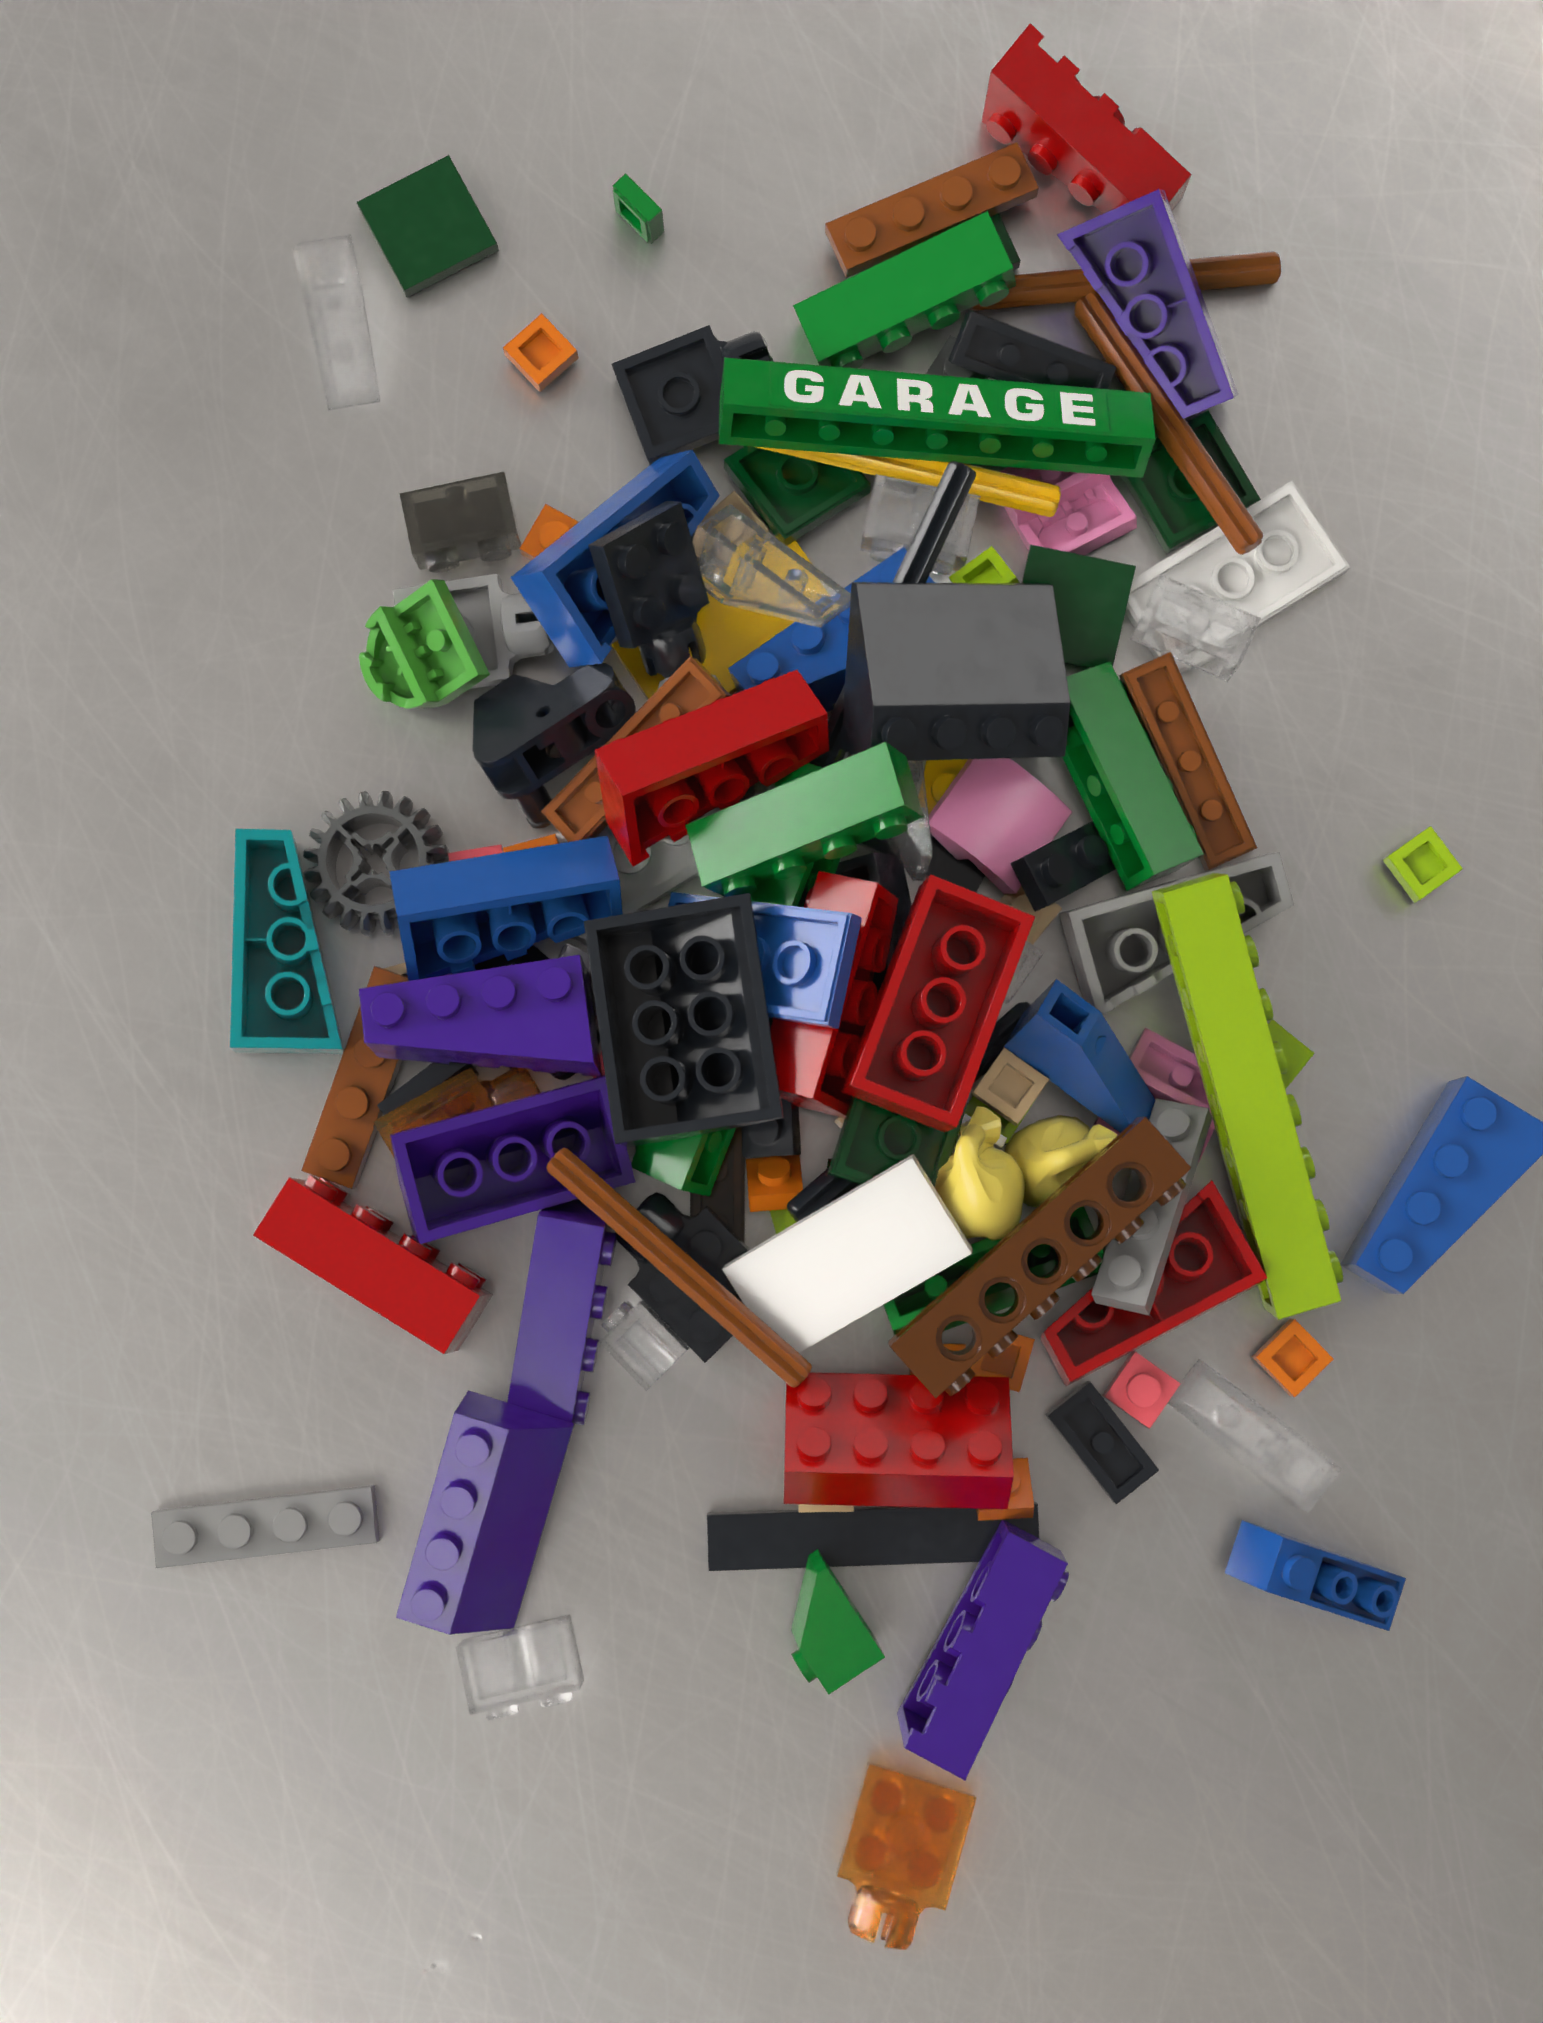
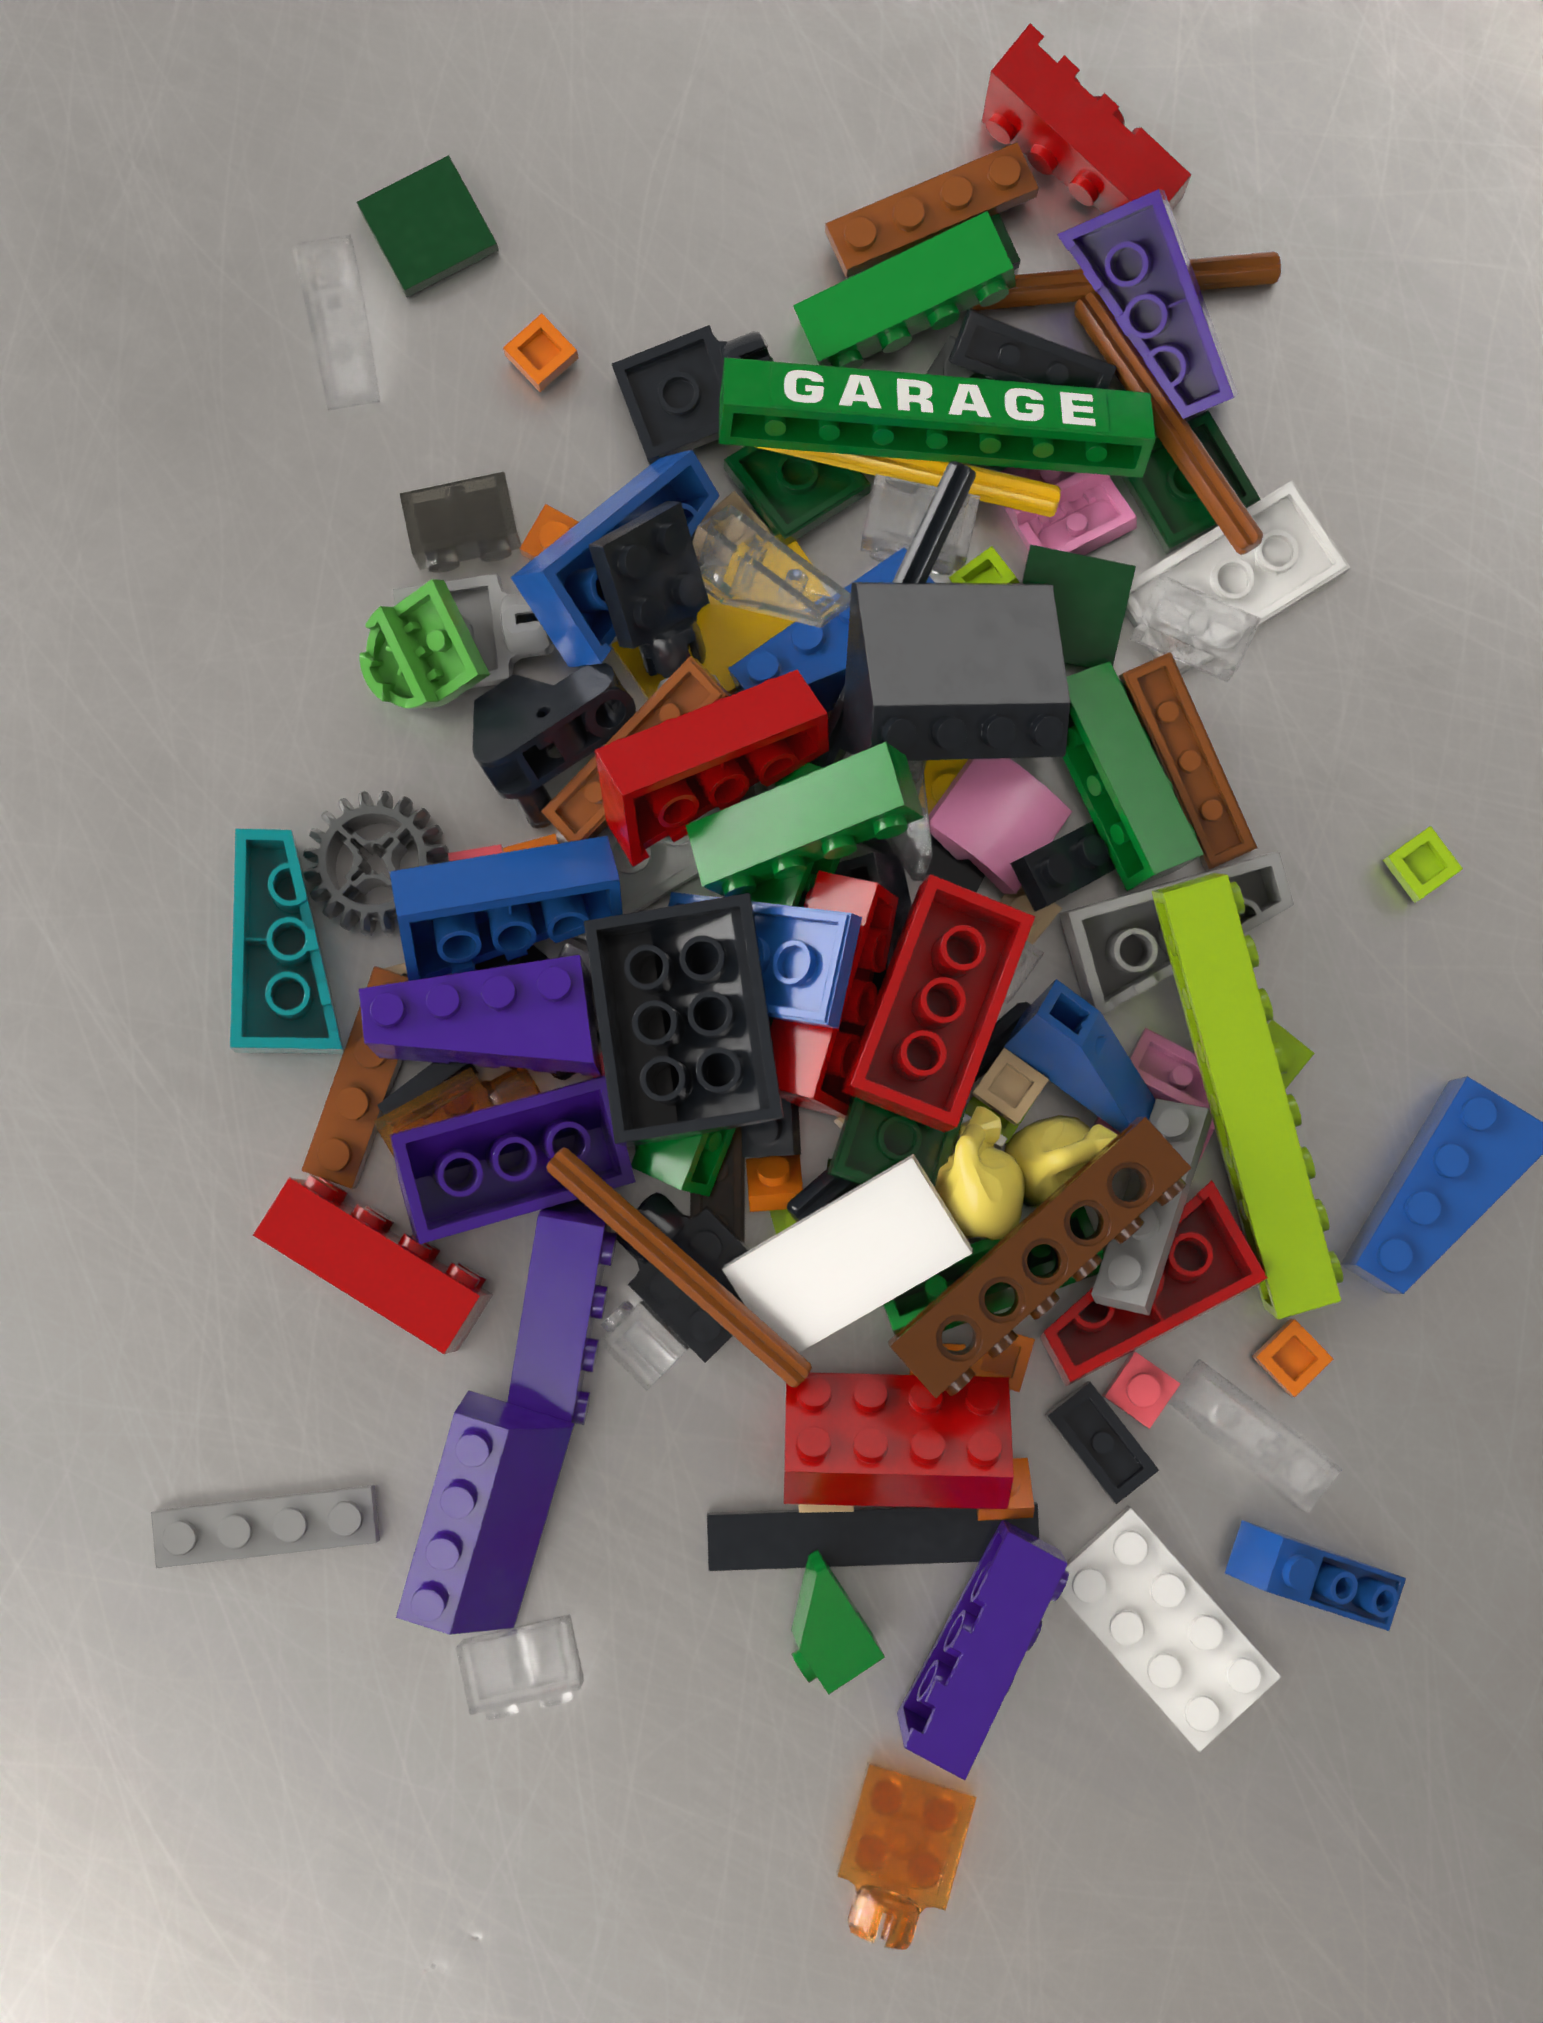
green tile [612,173,664,244] -> none
none -> white plate [1061,1506,1281,1753]

